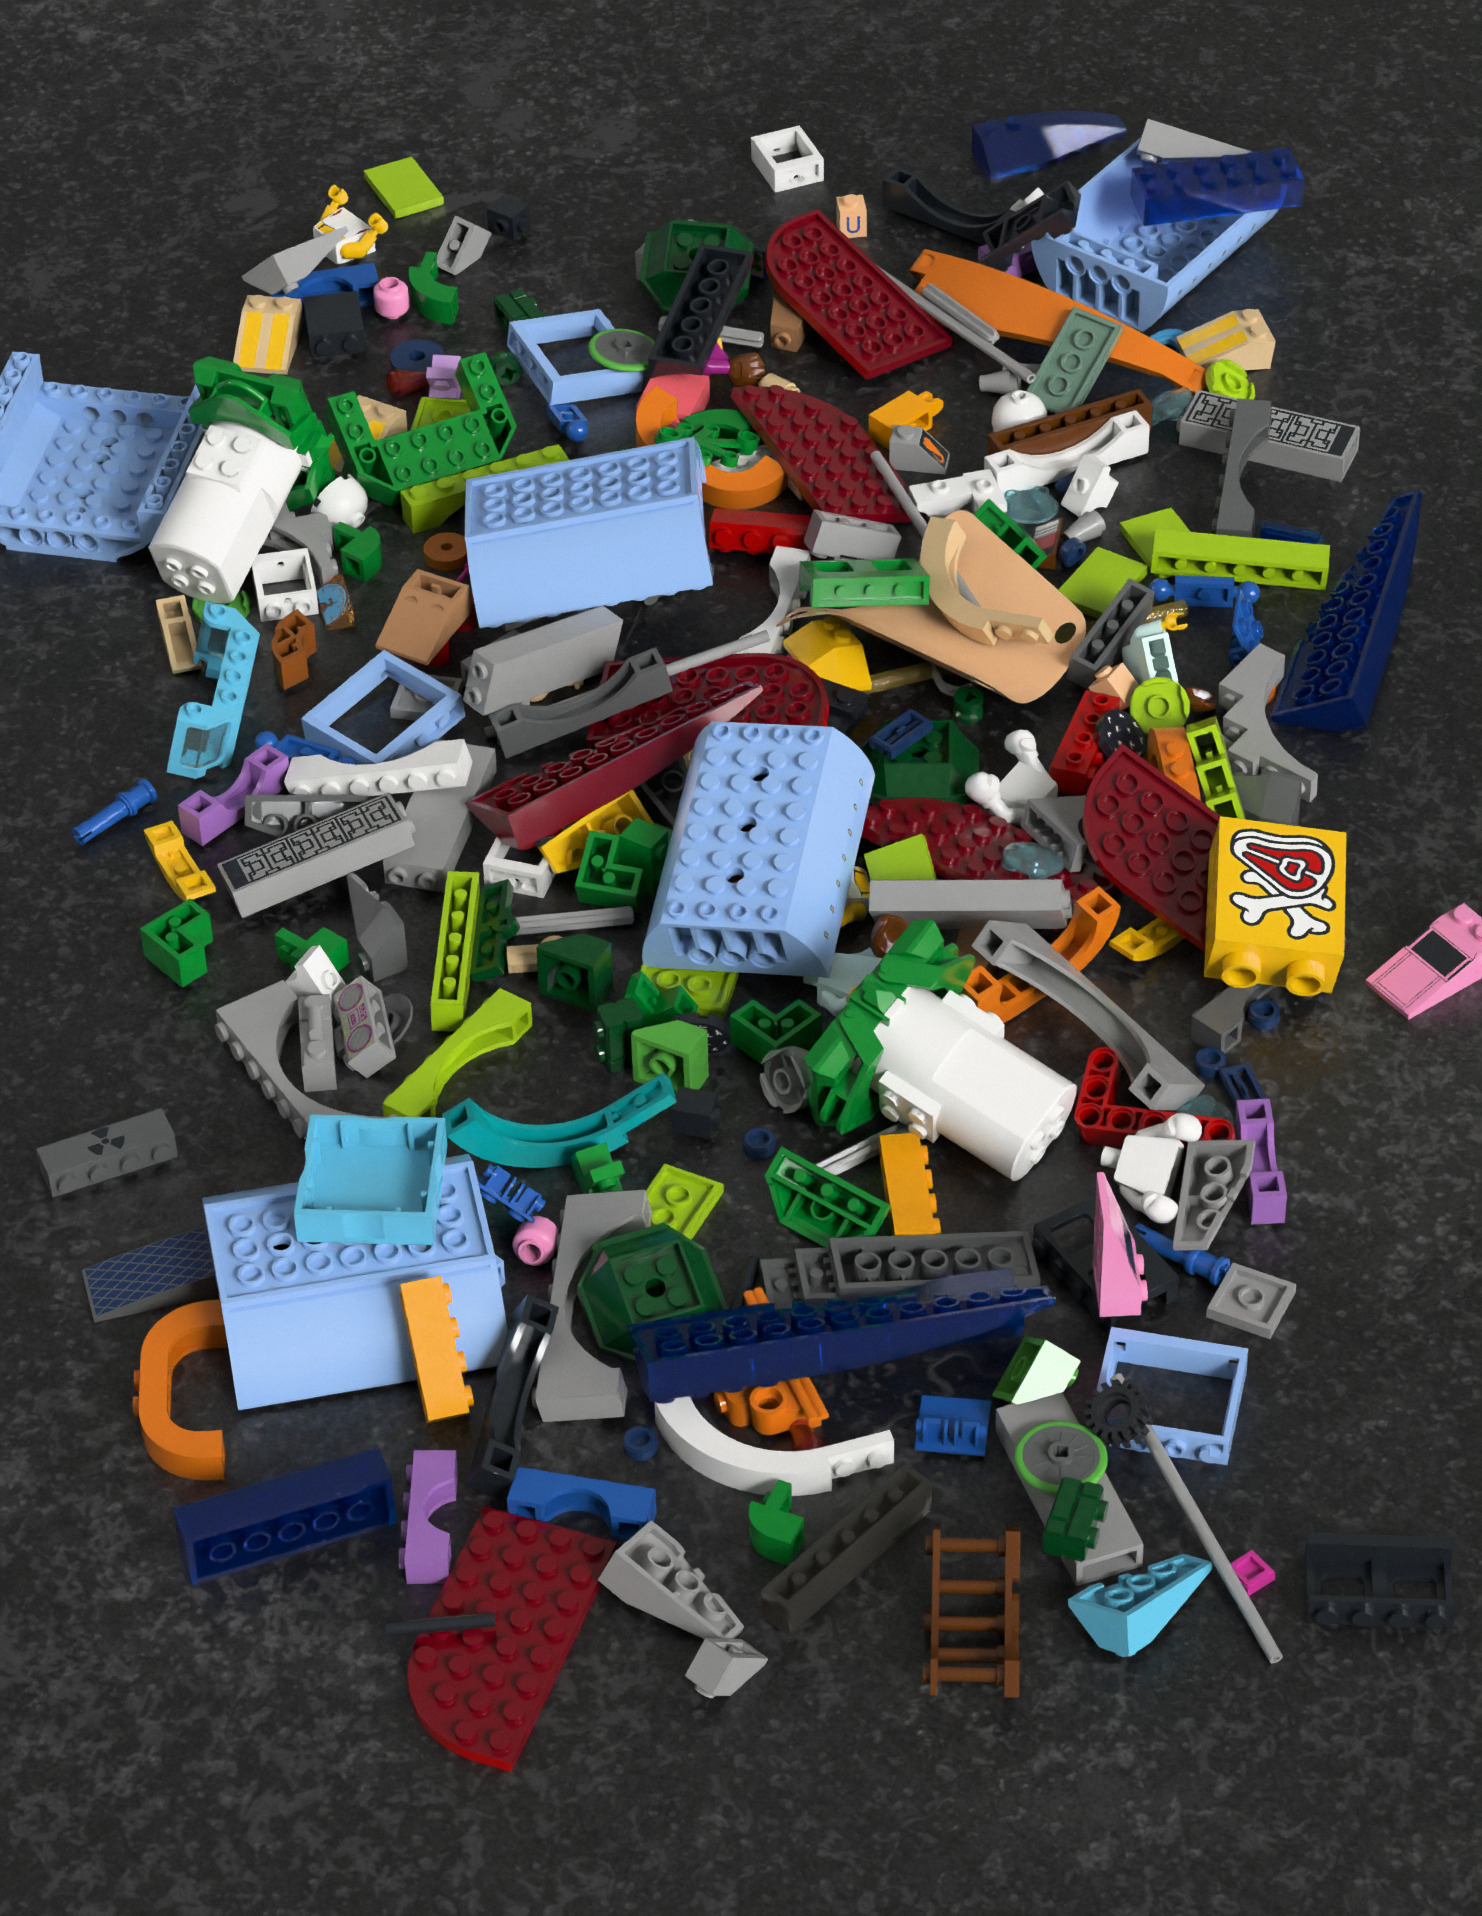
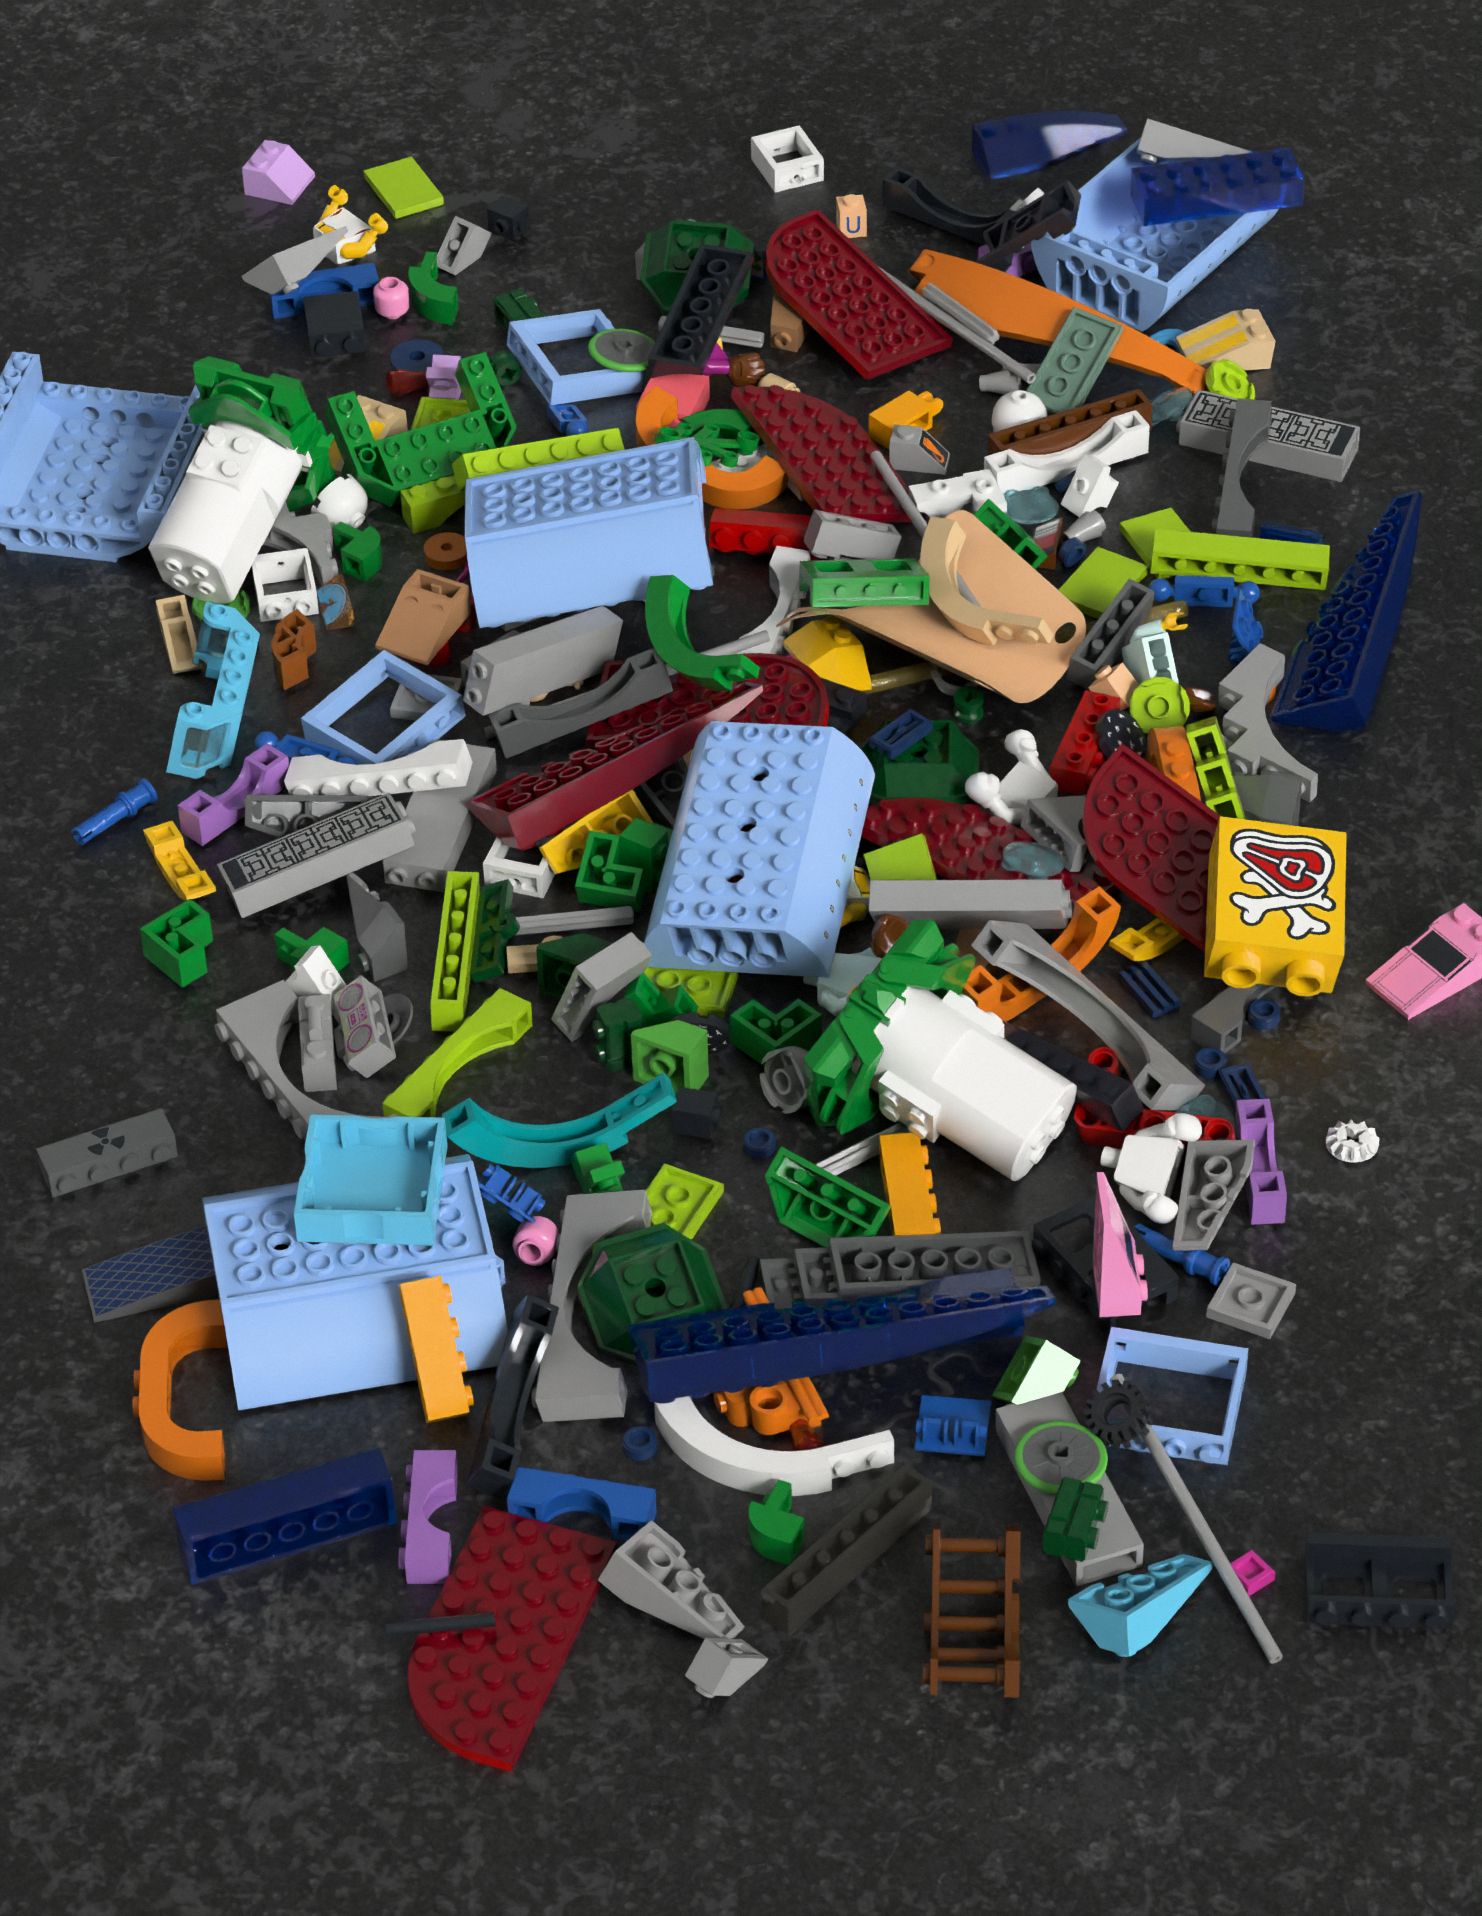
tan slope [233,295,304,375] -> none
none -> lavender slope [242,140,315,205]
none -> lime arch [452,428,625,491]
none -> light grey arch [551,932,652,1042]
none -> green arch [645,574,760,691]
none -> black arch [1002,1020,1144,1132]
none -> dark blue tile [1119,961,1180,1019]
none -> white gear [1326,1119,1379,1162]

